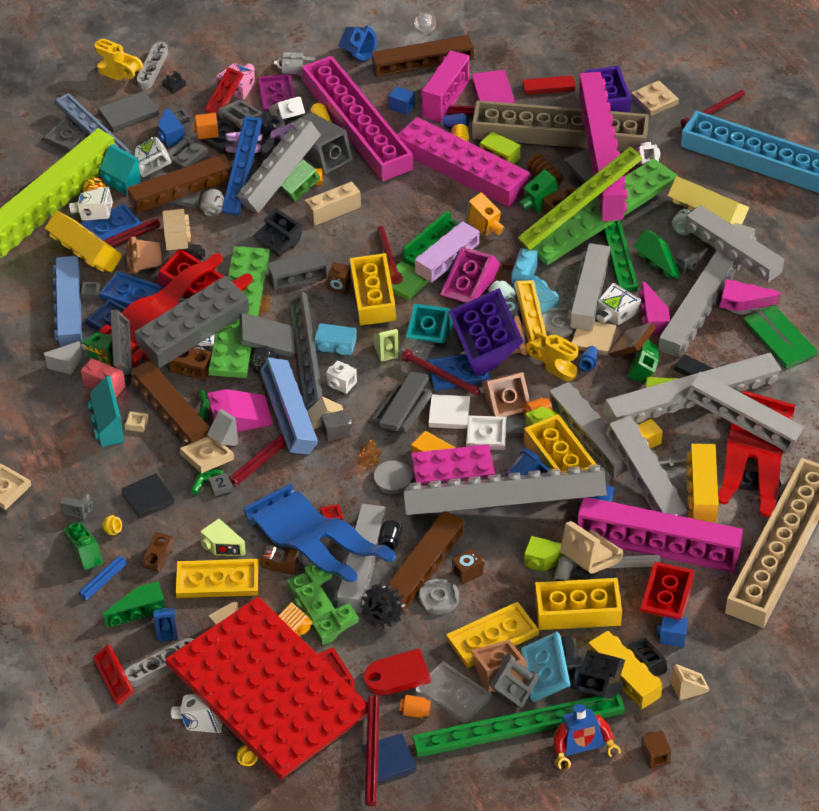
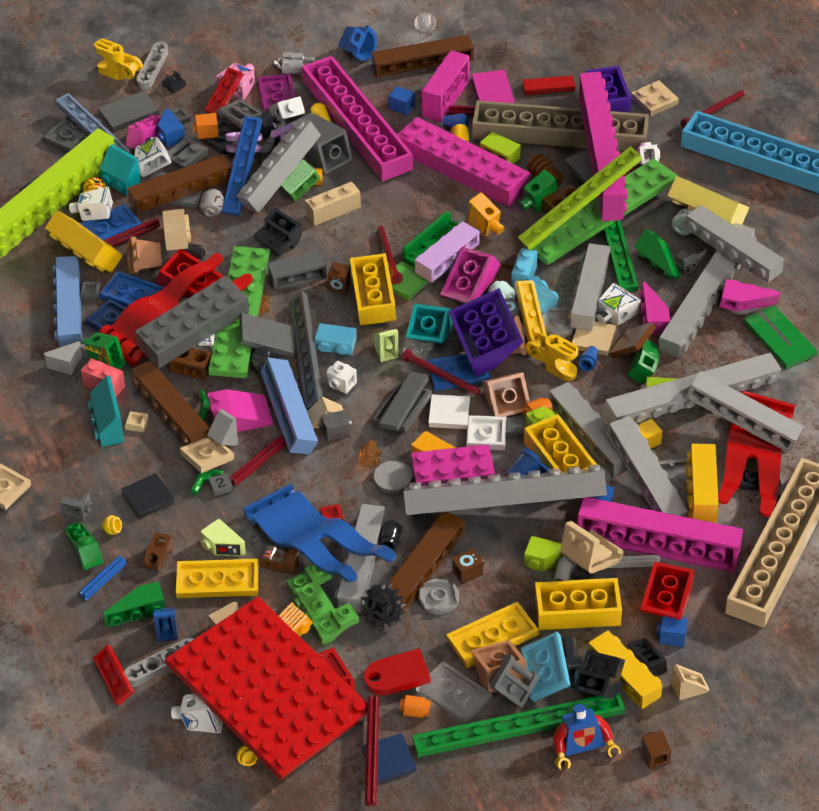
dark grey tile [111,310,132,375] -> none
black tile [674,354,714,376] -> none
none -> dark pink slope [126,115,161,149]

